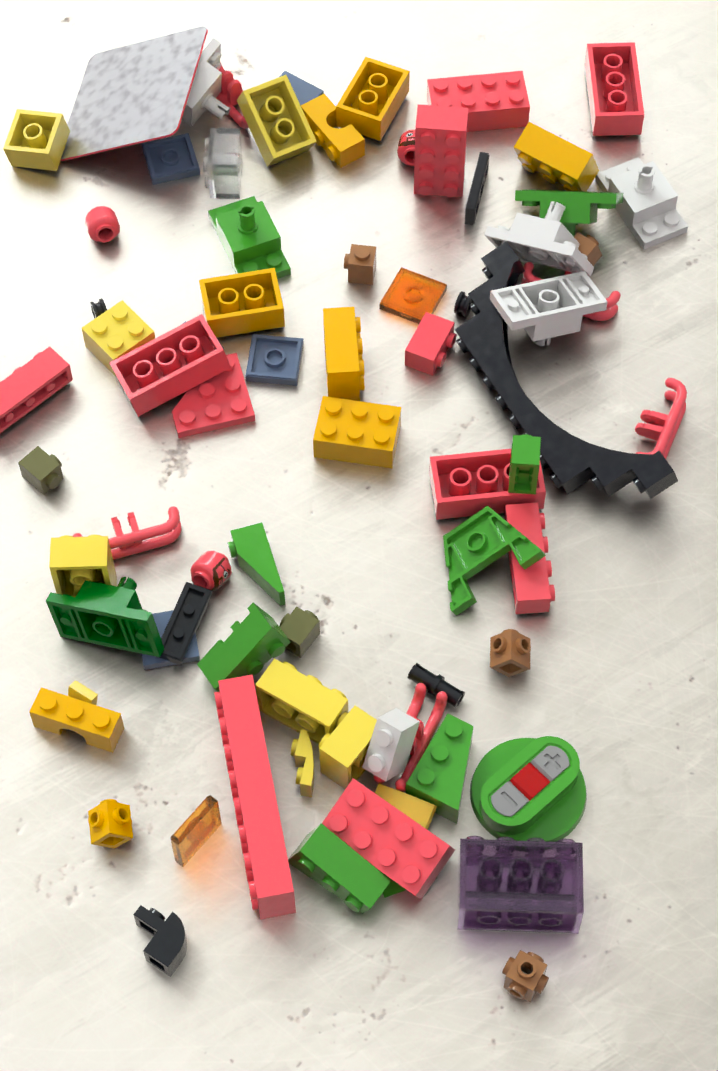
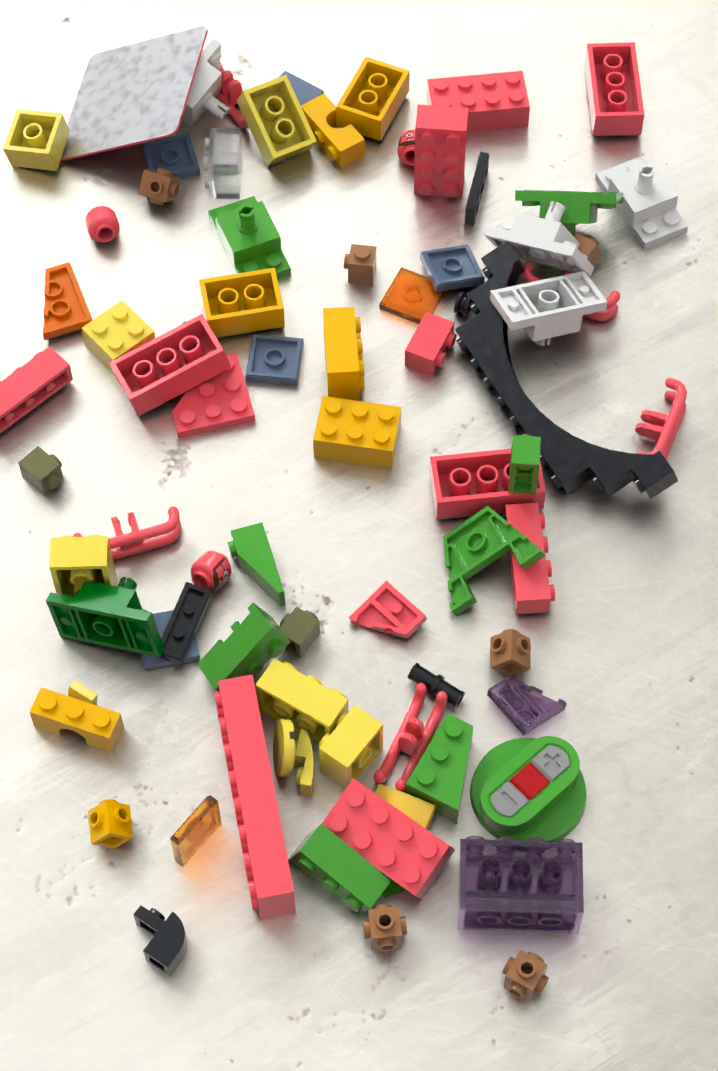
black bush [90,298,107,319] -> none
white brick [362,708,420,781] -> none
yellow brick [514,122,599,192] -> none
none -> orange wing [43,262,92,340]
none -> medium nougat brick [138,167,180,205]
none -> light yellow tile [273,718,296,777]
none -> coral wing [349,580,427,639]
none -> medium nougat brick [363,904,407,951]
none -> sand blue tile [420,244,485,292]
none -> clear purple wing [487,676,567,736]

